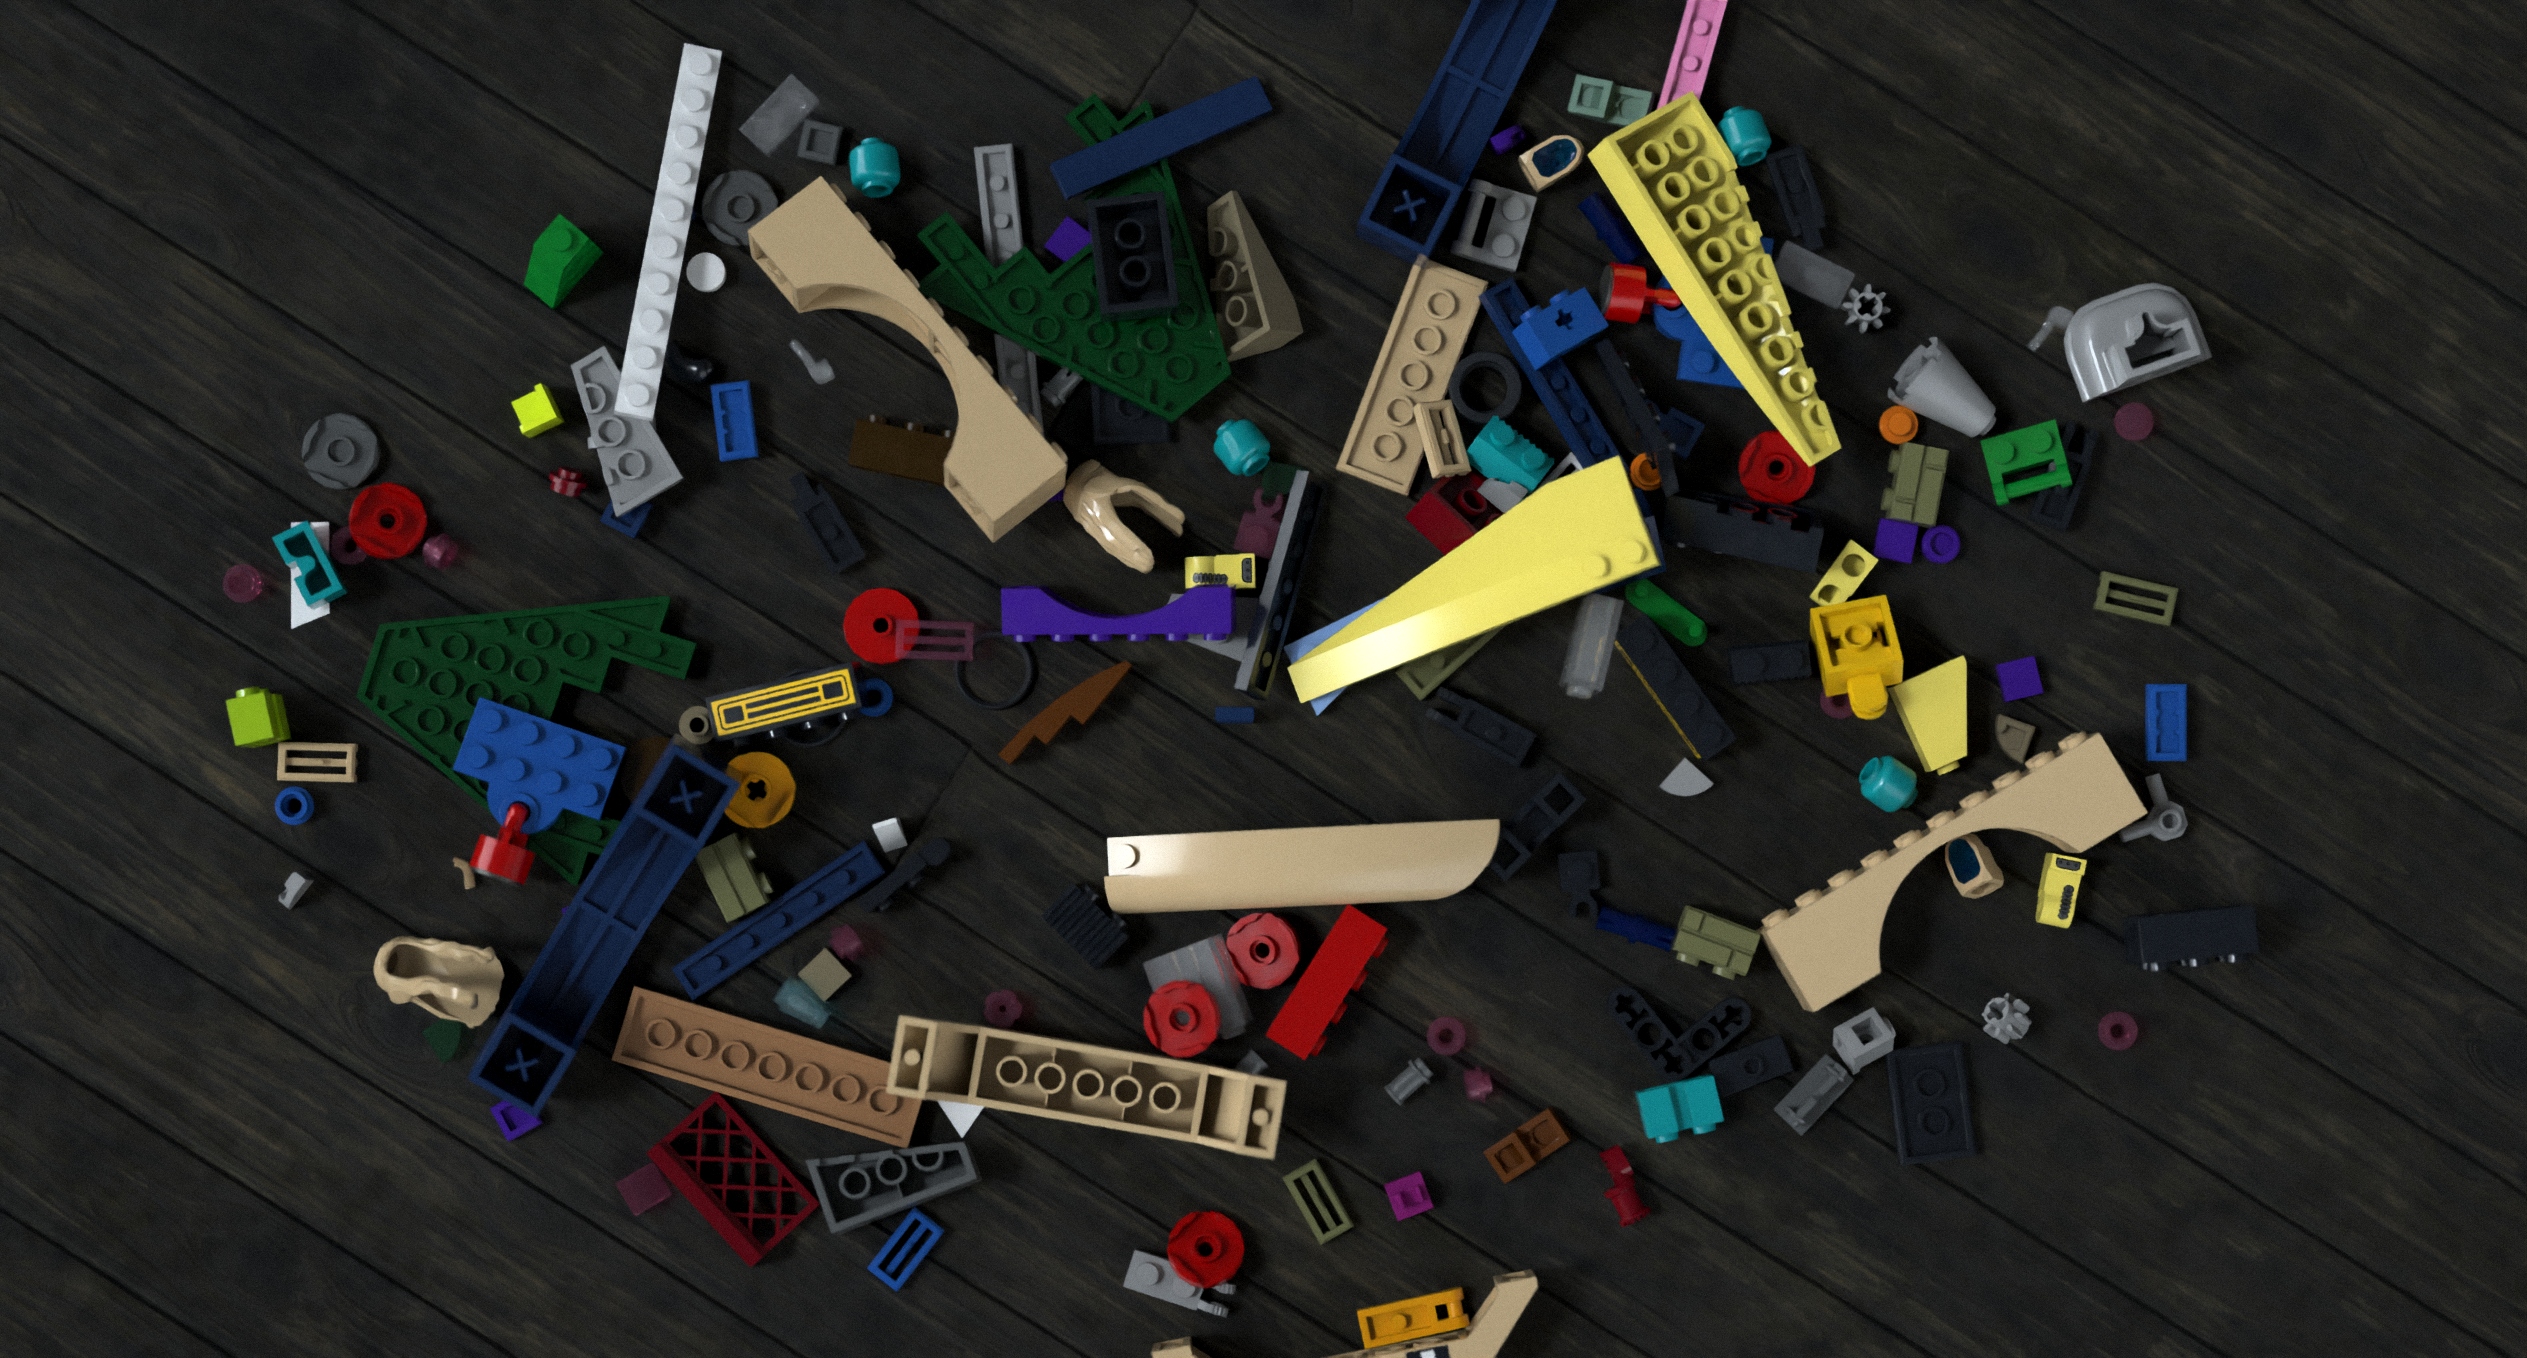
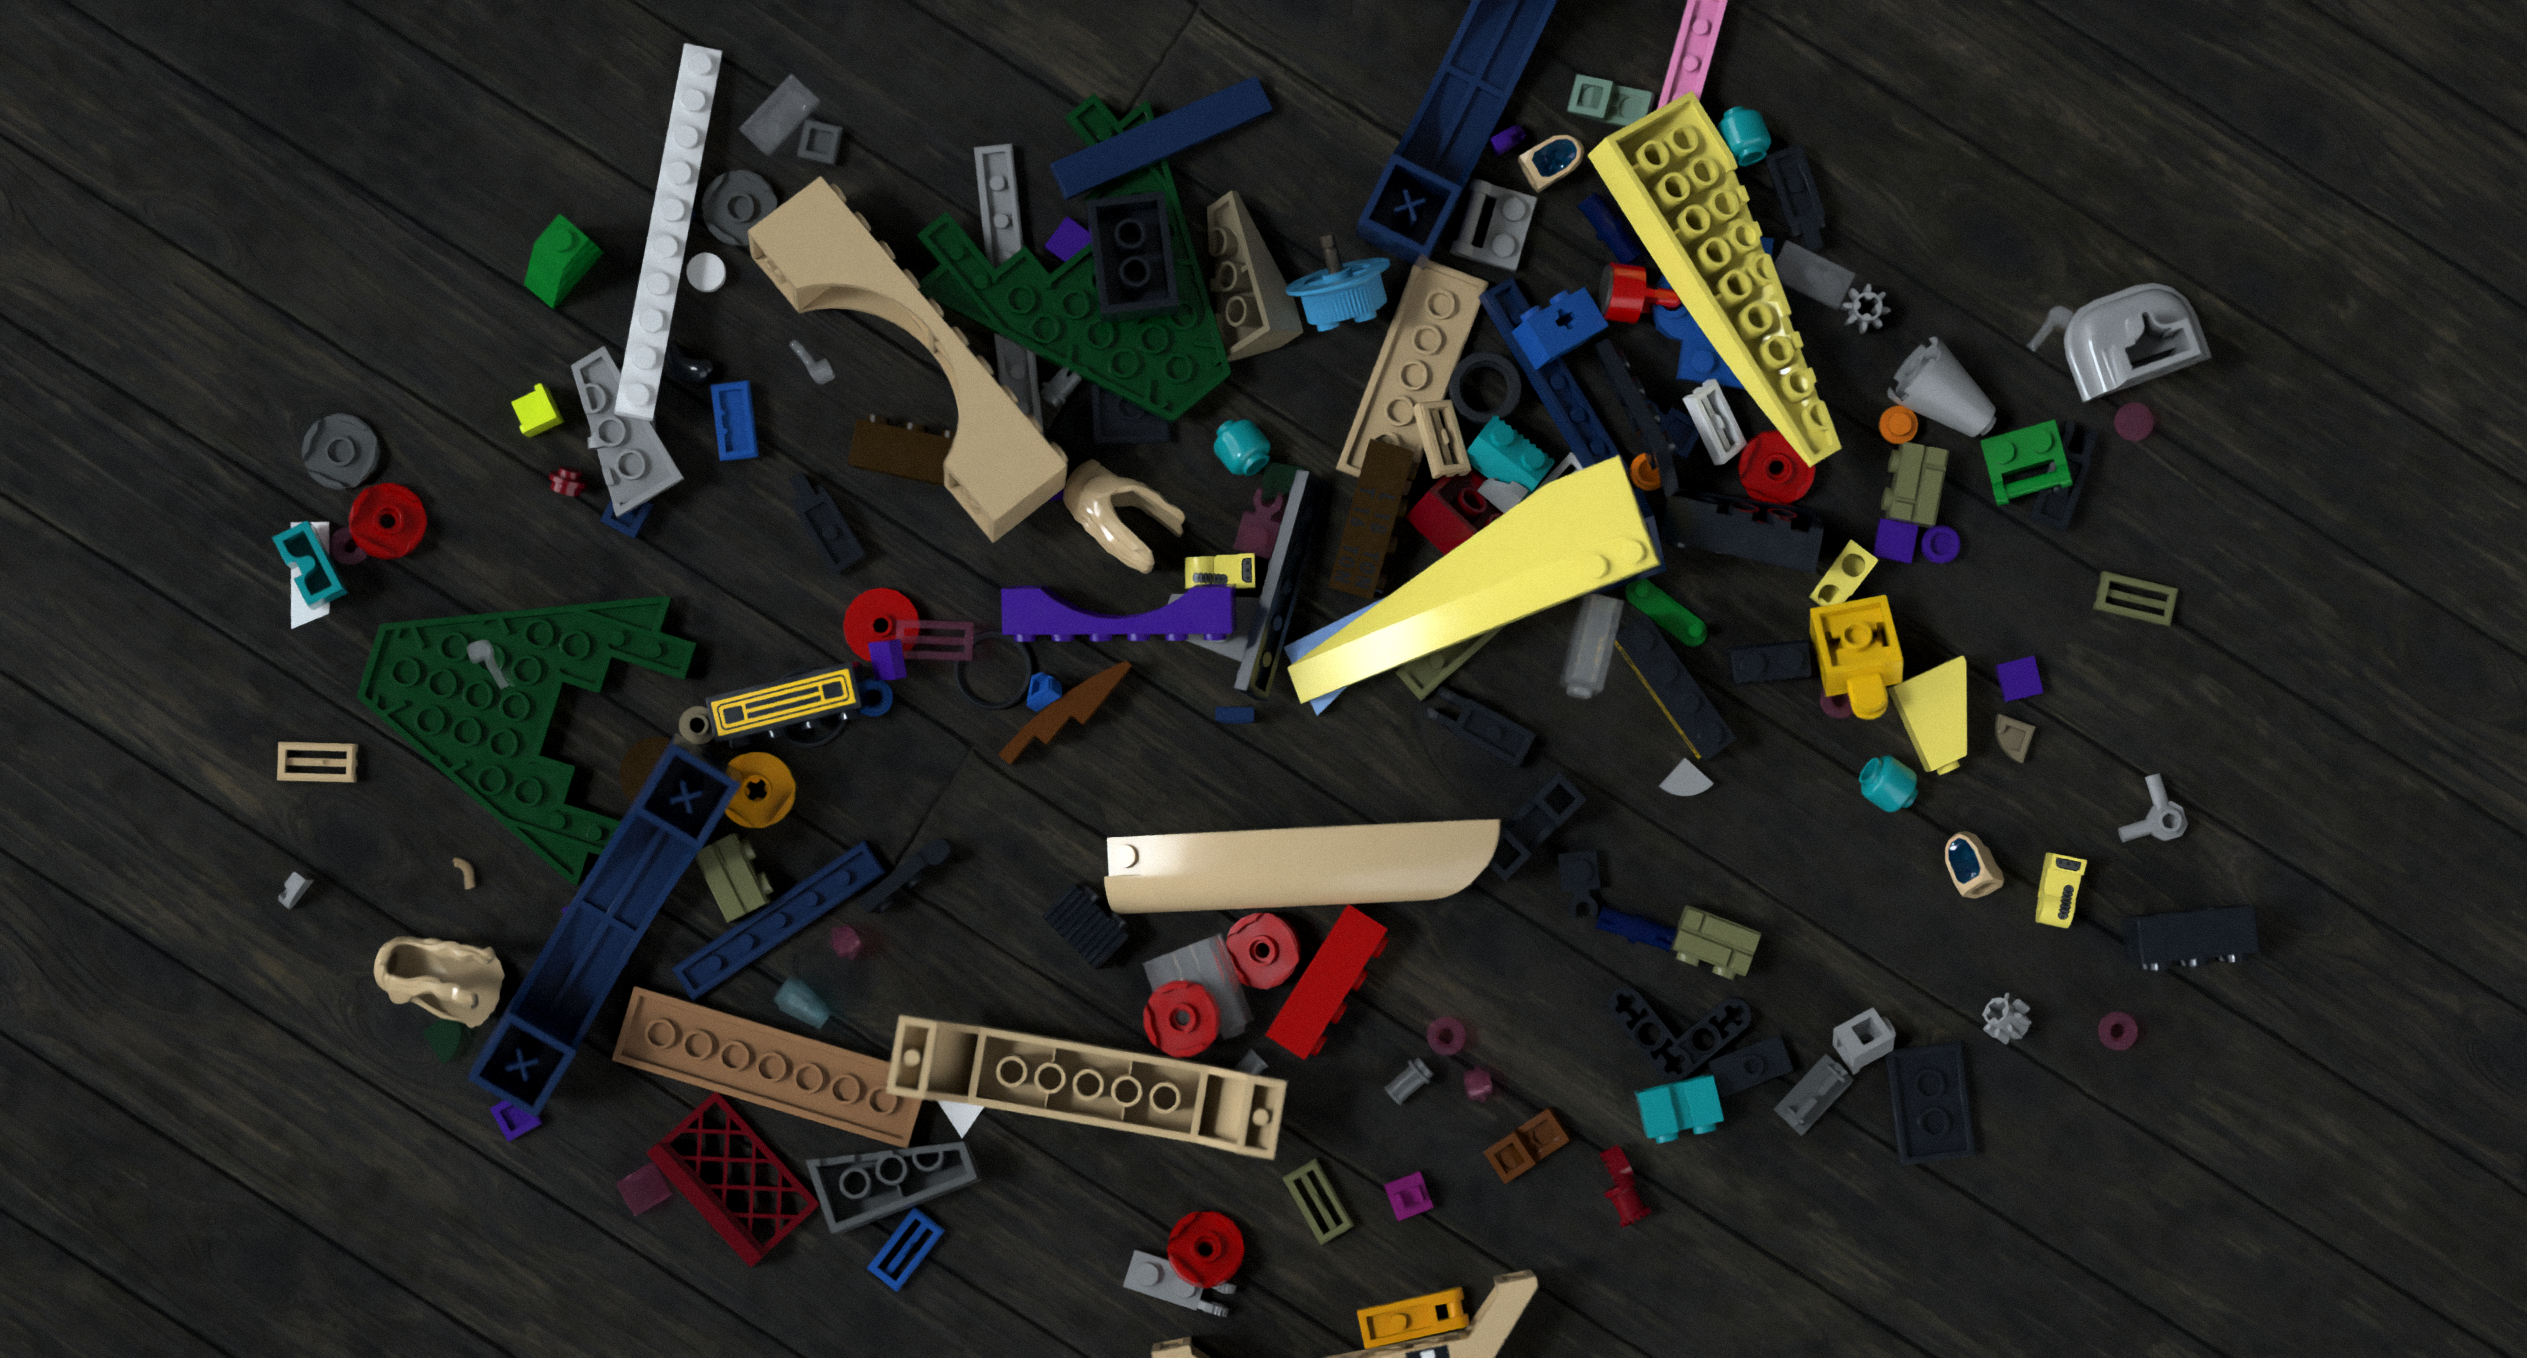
clear pink plate [223,564,263,603] -> none
lime brick [226,687,292,748] -> none
blue plate [275,787,314,825] -> none
clear pink plate [422,533,458,570] -> none
blue plate [453,697,627,887] -> none
dark tan tile [798,947,853,1002] -> none
teal head [849,138,901,198] -> none
white piece [872,817,908,852] -> none
clear pink plate [984,990,1022,1028] -> none
tan arch [1756,730,2148,1012] -> none
blue plate [2145,684,2187,761] -> none
none -> clear hand [467,640,509,689]
none -> dark purple tile [868,639,907,681]
none -> blue tile [1026,672,1062,712]
none -> dark azure piece [1286,232,1390,331]
none -> dark brown brick [1328,438,1420,600]
none -> white tile [1683,379,1747,465]

